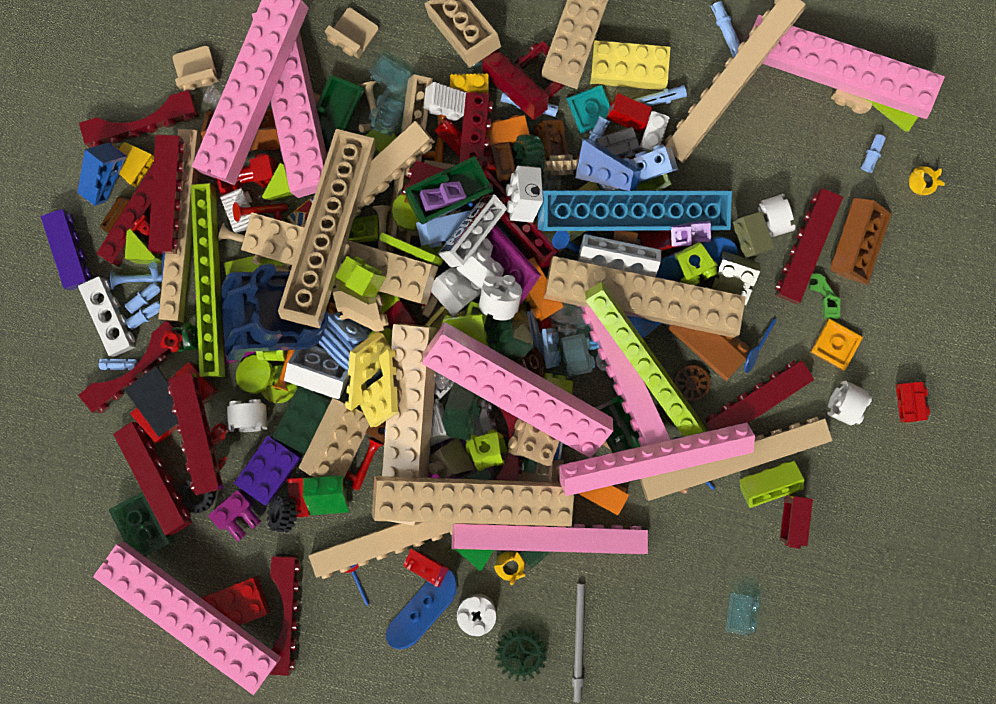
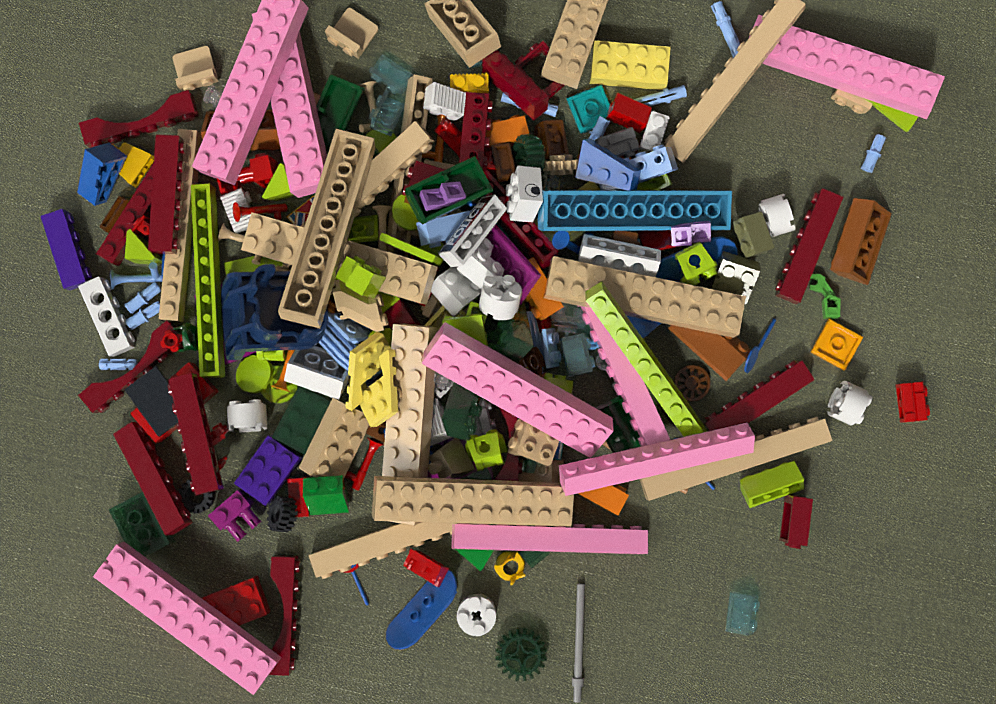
yellow piece [909,166,945,195] -> none

